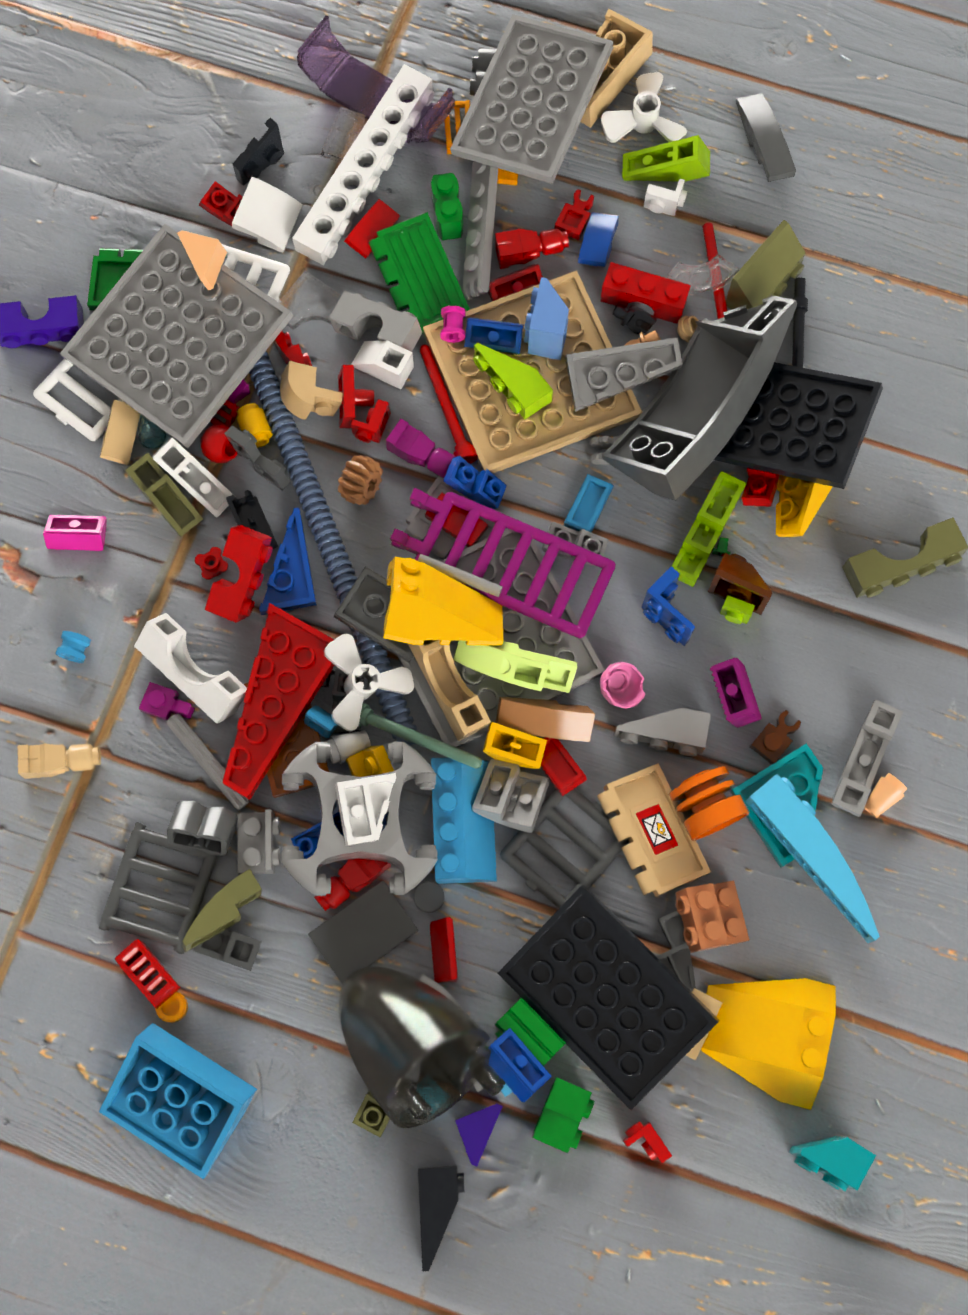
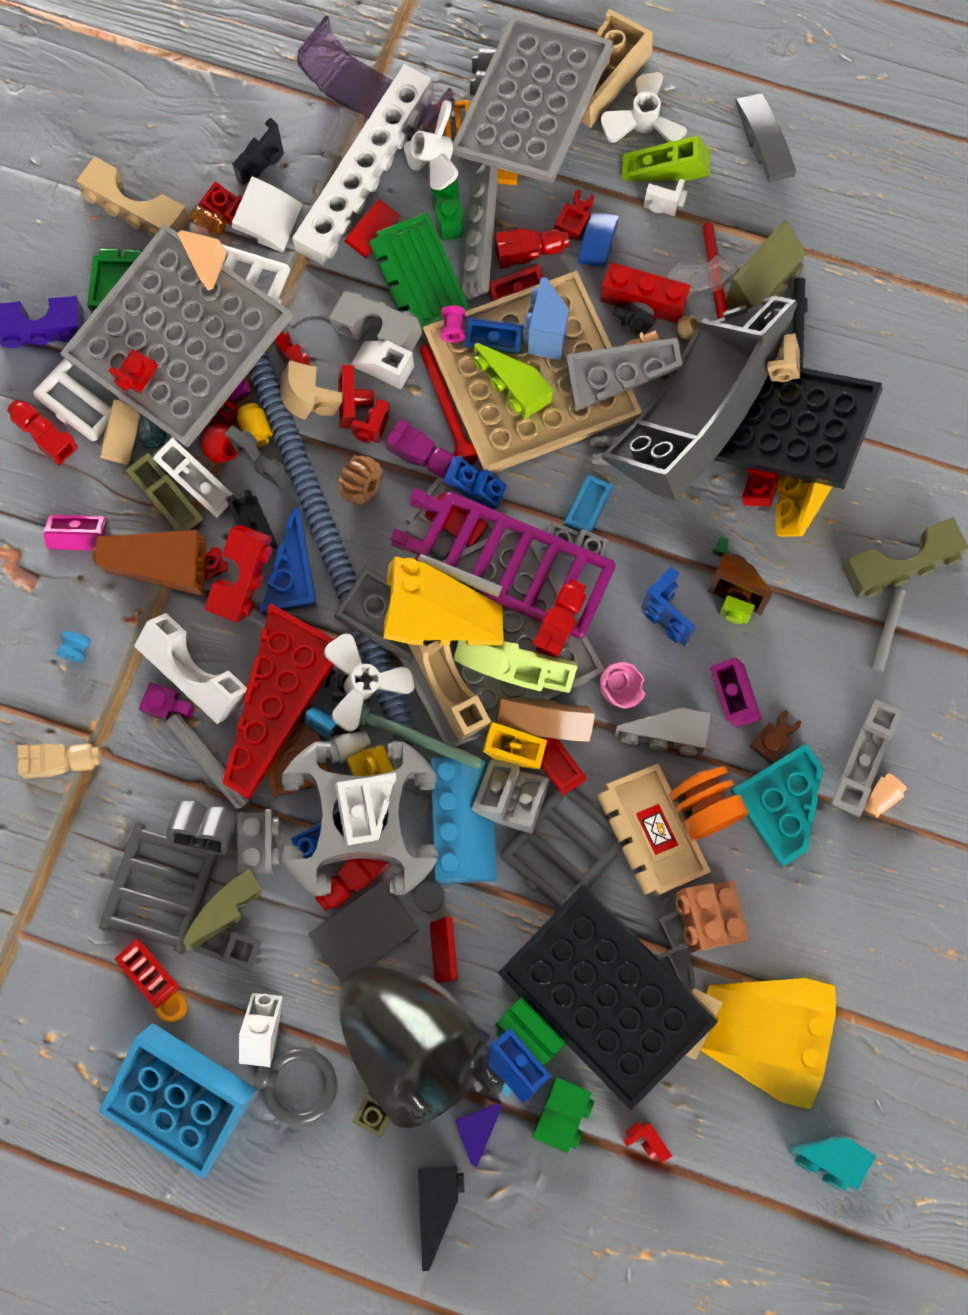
lime slope [672,471,747,587] -> none
medium azure slope [745,774,880,943] -> none
none -> red piece [7,400,78,466]
none -> tan arch [76,156,190,238]
none -> dark orange slope [93,530,206,595]
none -> red bracket [108,349,159,394]
none -> clear orange pin [190,204,226,235]
none -> white slope [239,993,283,1067]
none -> dark grey piece [253,1047,337,1125]
none -> white piece [404,100,458,190]
none -> red piece [532,579,586,658]
none -> tan bracket [767,334,800,382]
none -> light grey bar [872,588,905,673]

